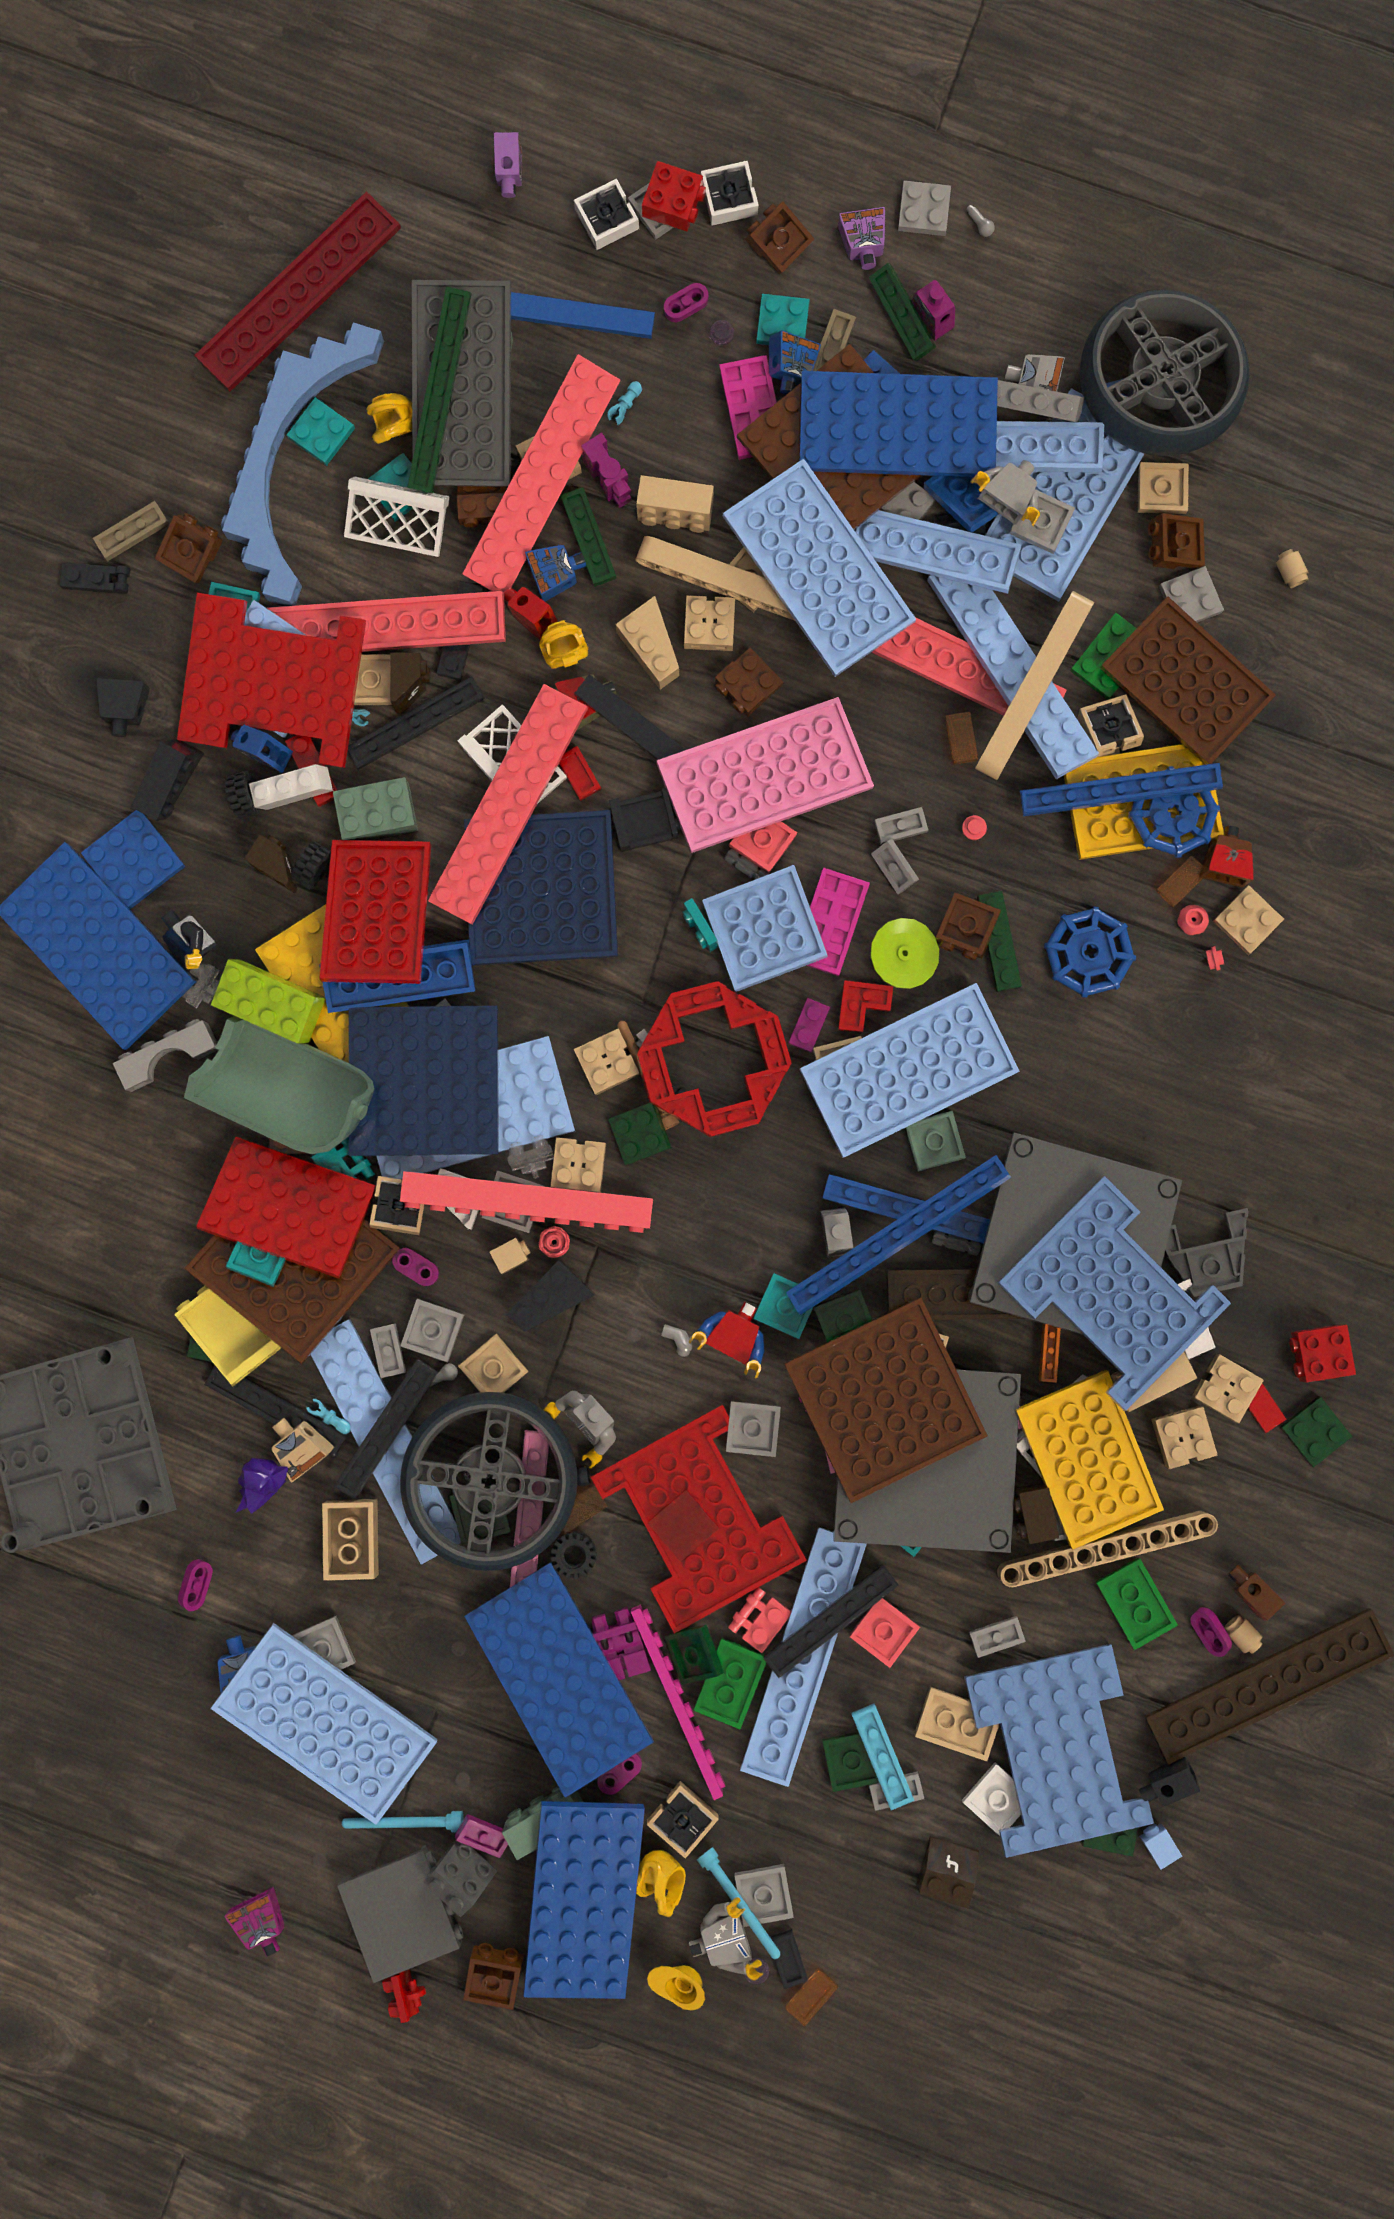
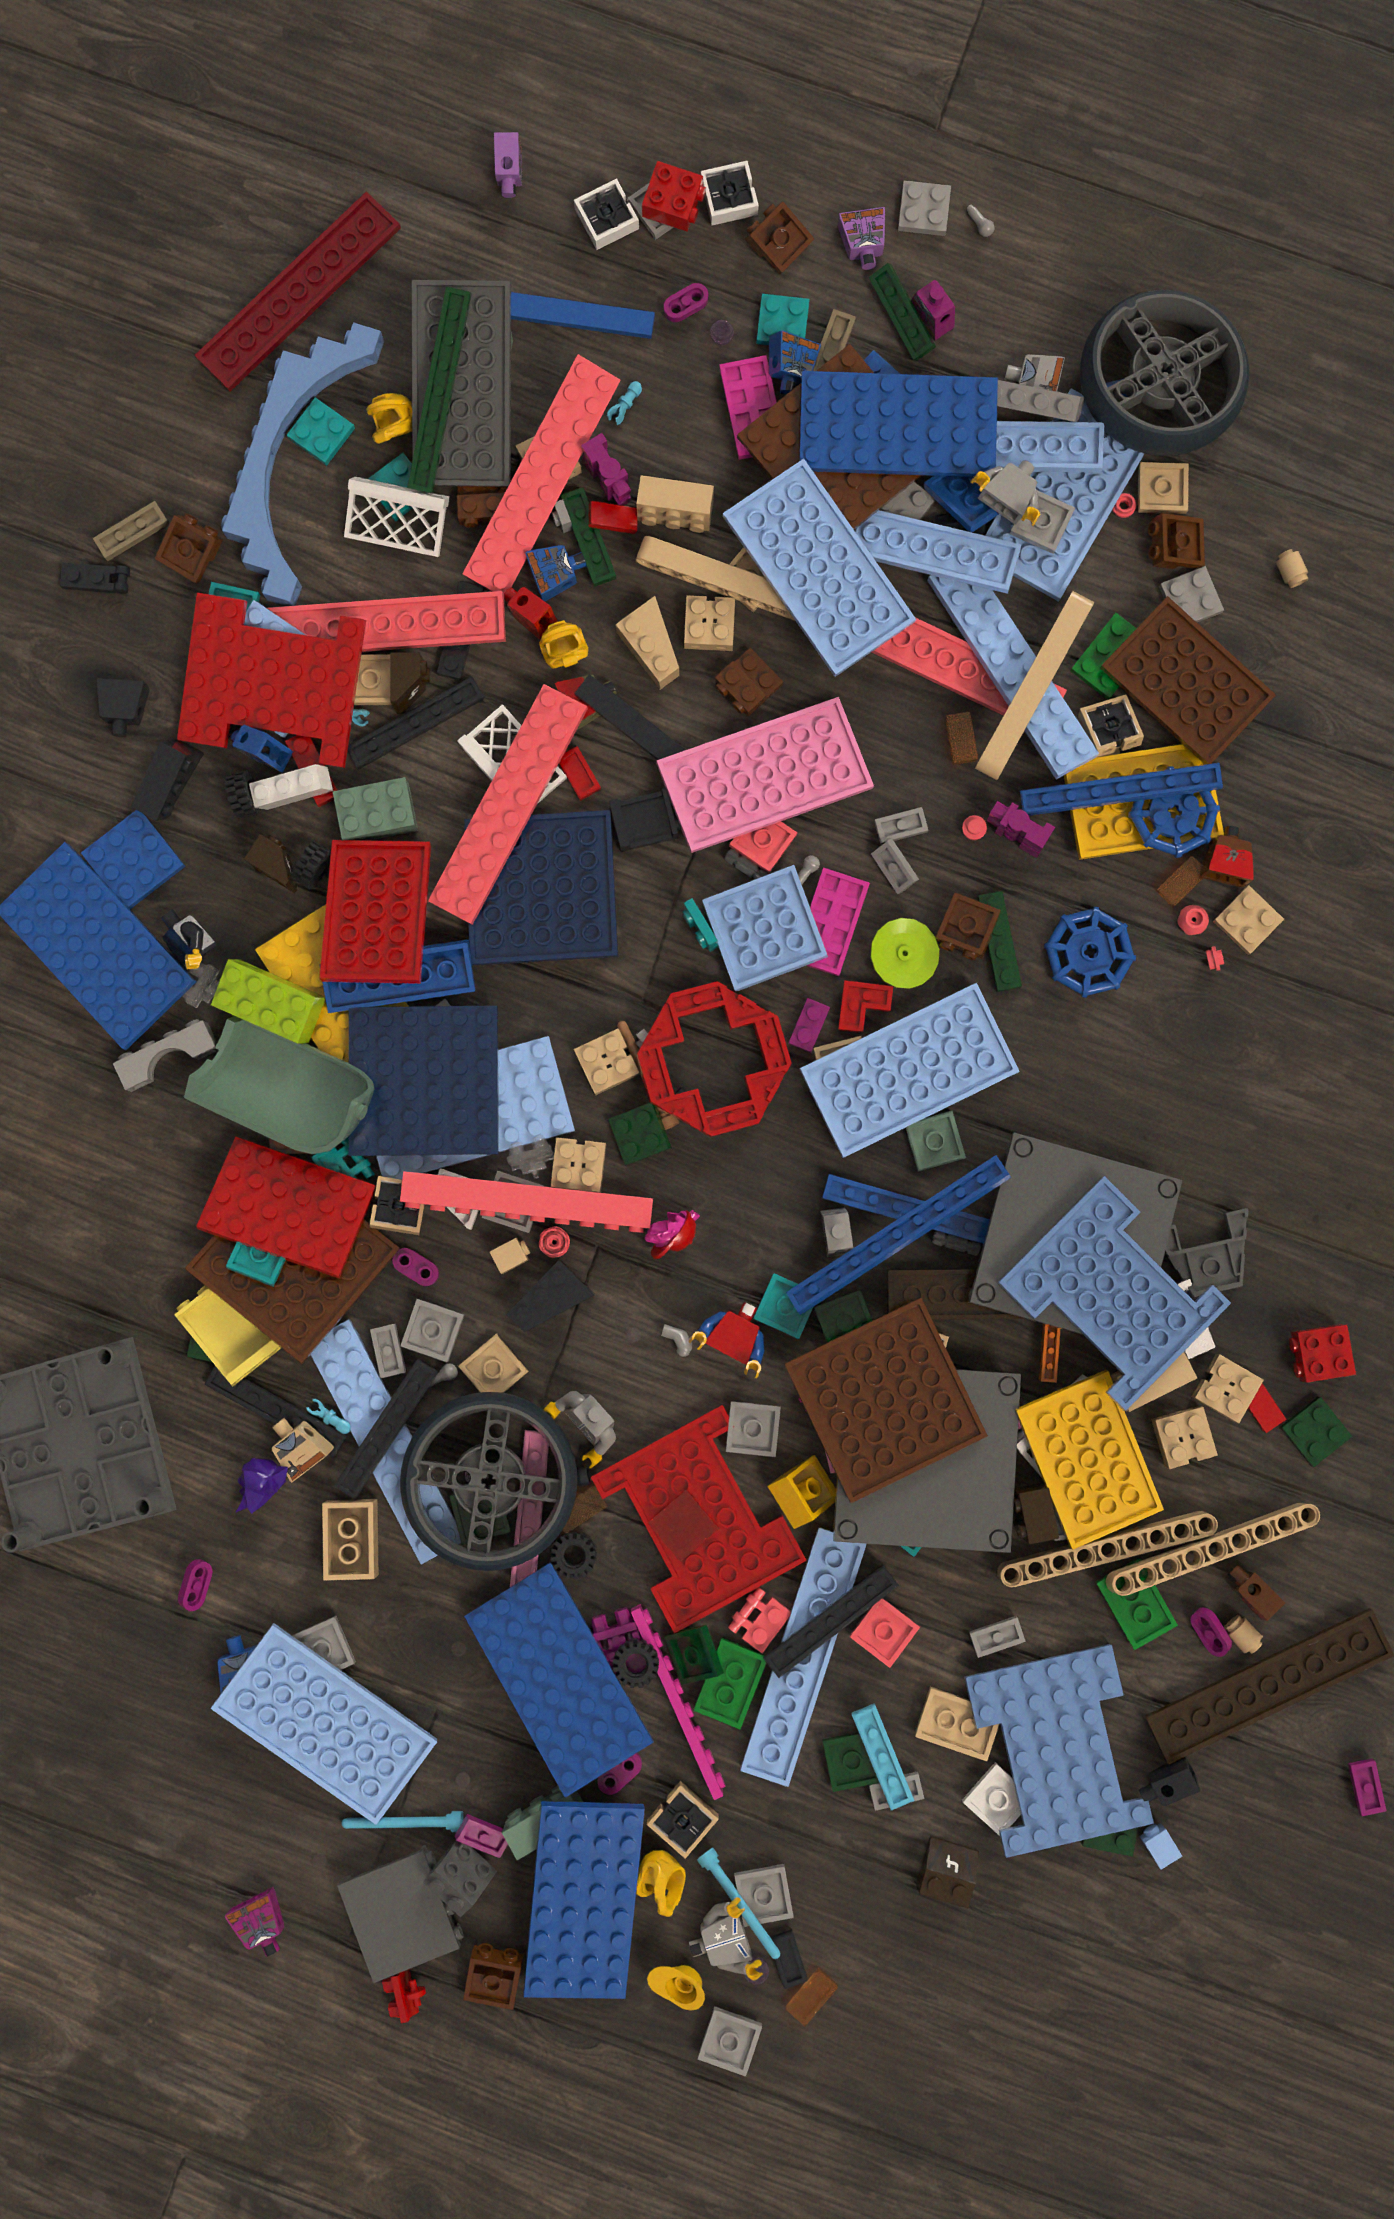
none -> light grey plate [552,499,572,533]
none -> red tile [589,501,637,534]
none -> black tyre [613,1638,659,1688]
none -> hair [645,1210,700,1259]
none -> light grey plate [697,2006,762,2076]
none -> yellow slope [768,1455,836,1529]
none -> light grey piece [798,855,820,884]
none -> magenta hips [987,801,1055,858]
none -> tan beam [1106,1503,1320,1596]
none -> coral plate [1112,493,1136,518]
none -> magenta plate [1348,1758,1387,1816]

